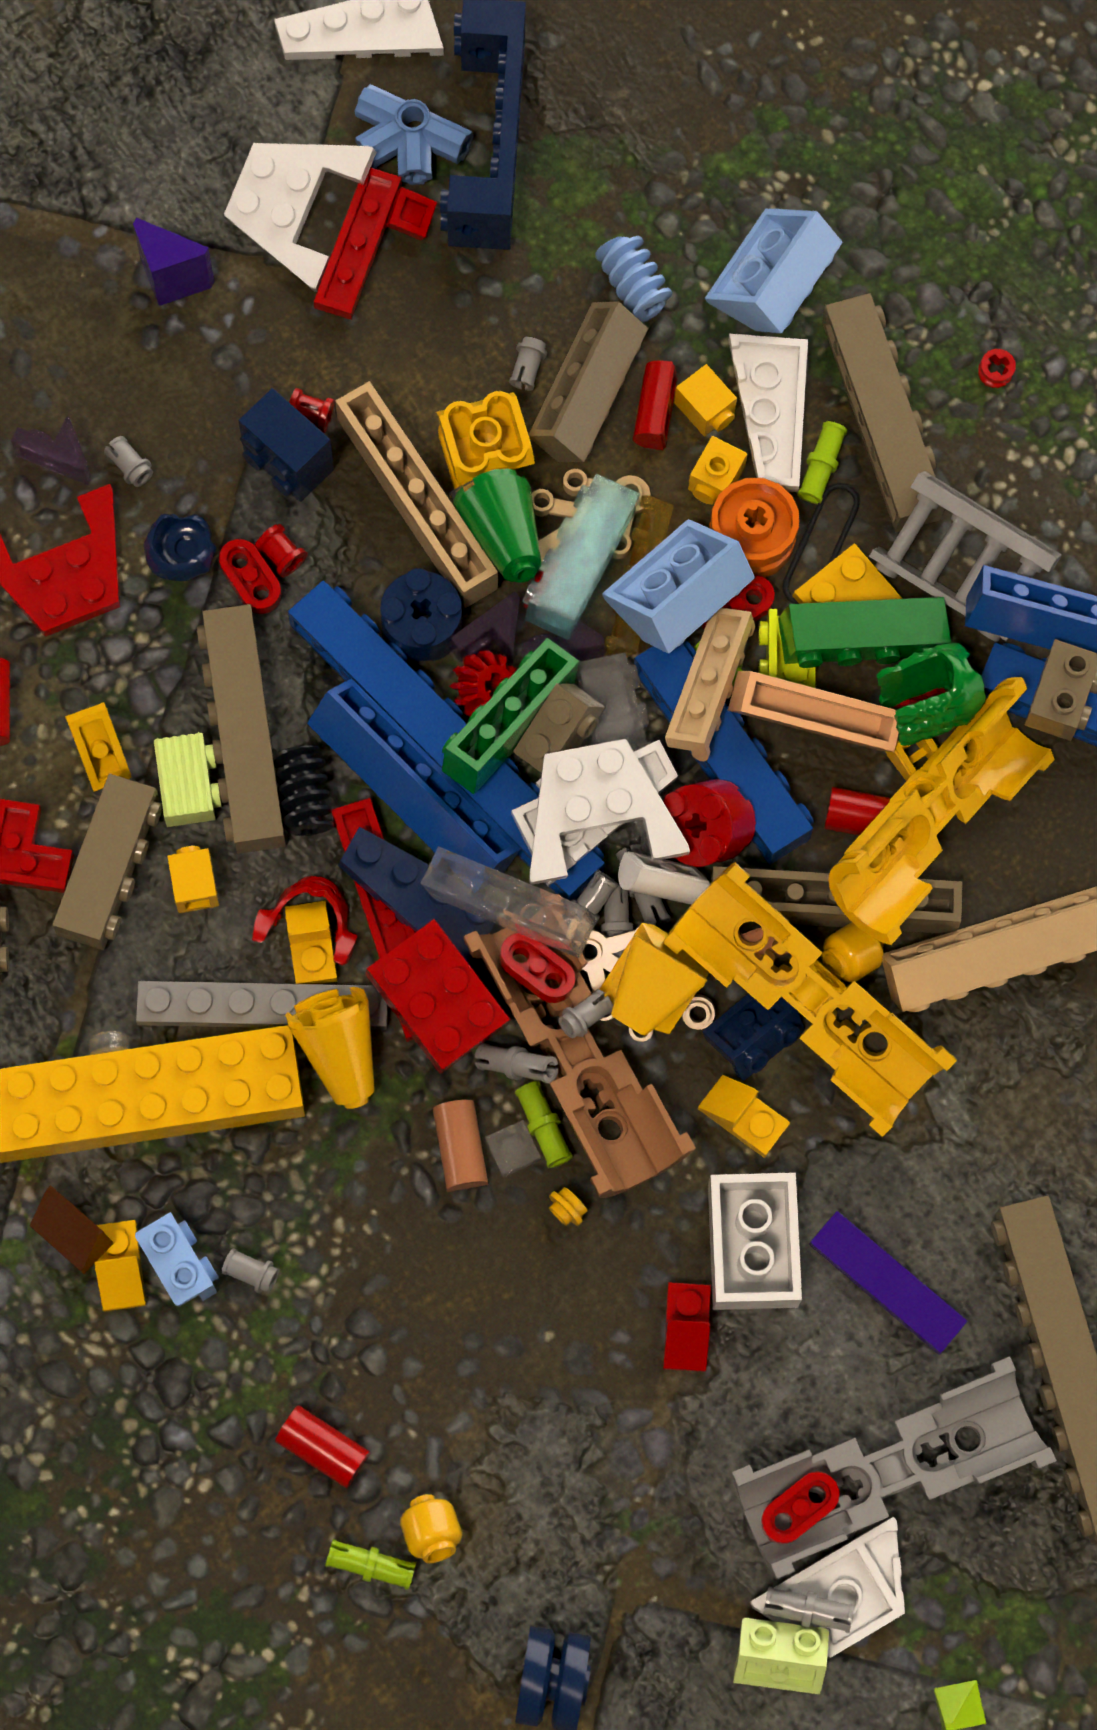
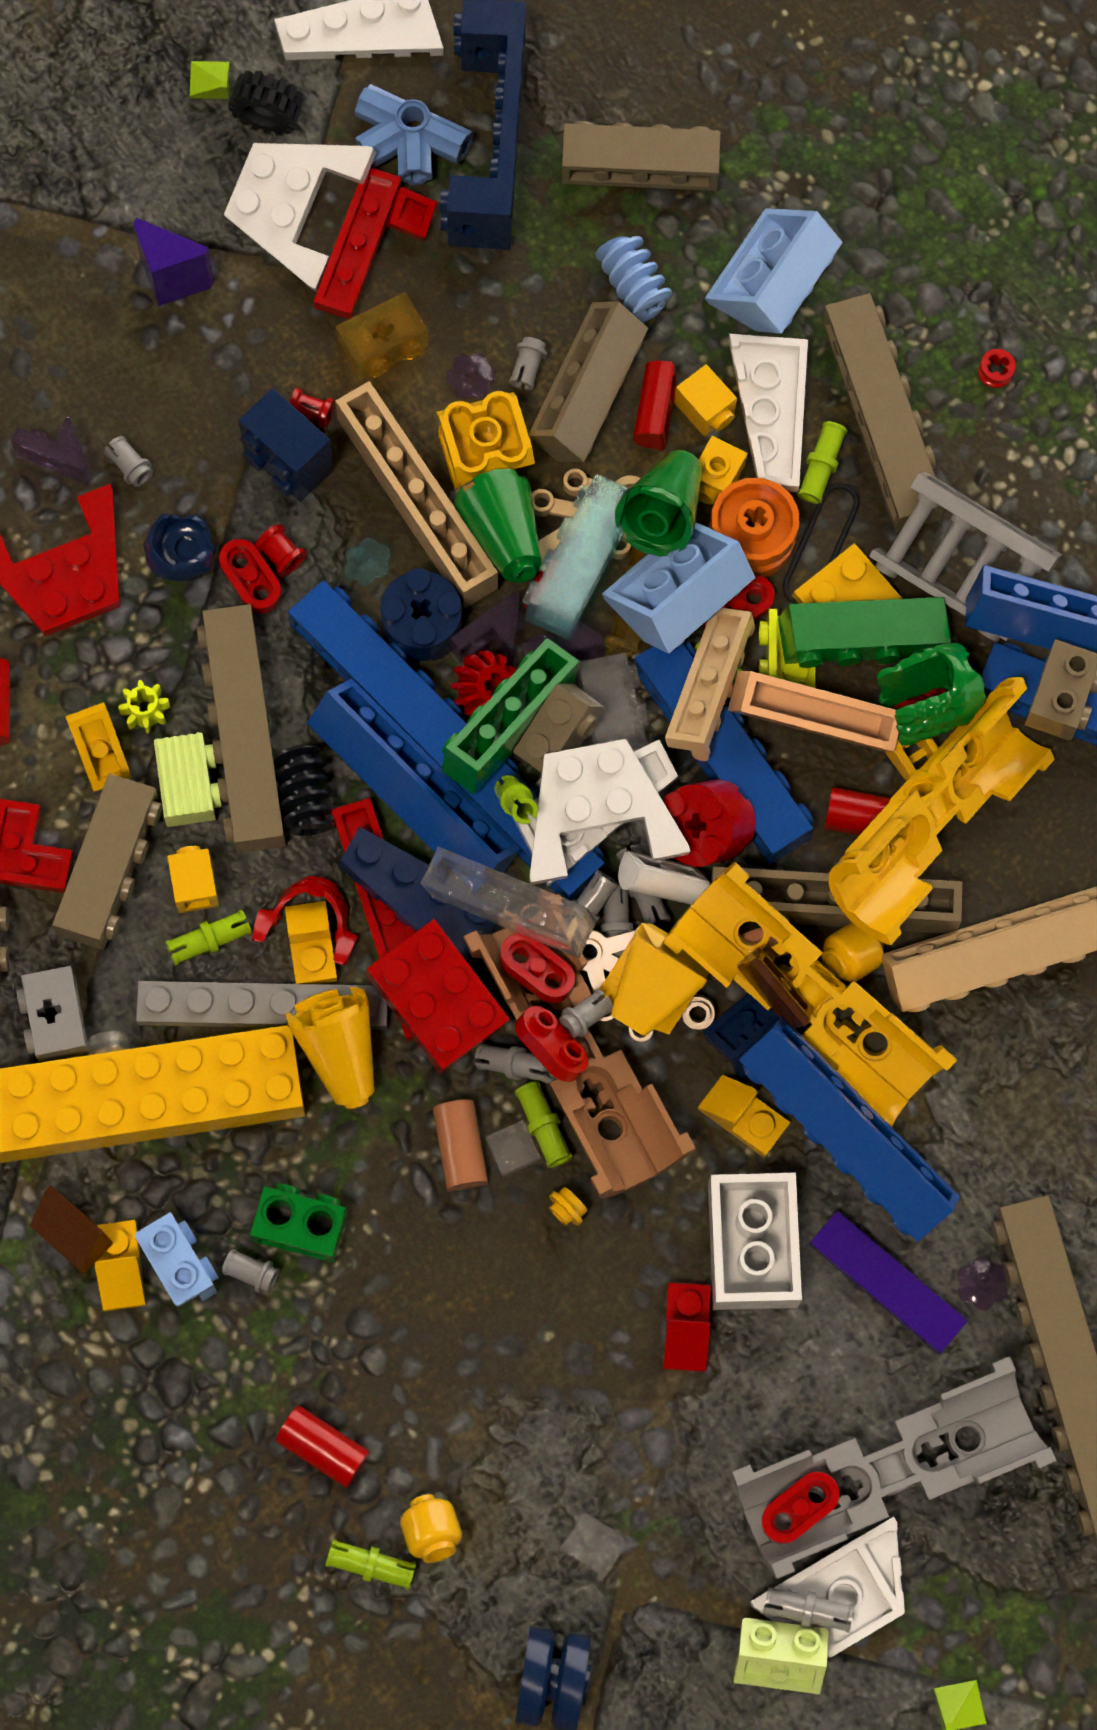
none -> light grey brick [16,966,90,1063]
none -> neon yellow gear [118,680,170,734]
none -> lime pin [165,909,252,966]
none -> lime slope [190,61,230,99]
none -> black tyre [228,71,304,135]
none -> green brick [250,1183,347,1263]
none -> clear yellow brick [335,292,429,381]
none -> clear light blue plant [344,538,391,586]
none -> plant [446,353,496,399]
none -> lime pin [494,775,538,824]
none -> red plate [515,1006,588,1082]
none -> clear slope [560,1512,627,1577]
none -> dark tan brick [562,121,720,191]
none -> green cone [615,450,702,557]
none -> reddish brown slope [737,948,813,1028]
none -> blue brick [739,1016,960,1242]
none -> plant [957,1257,1008,1311]

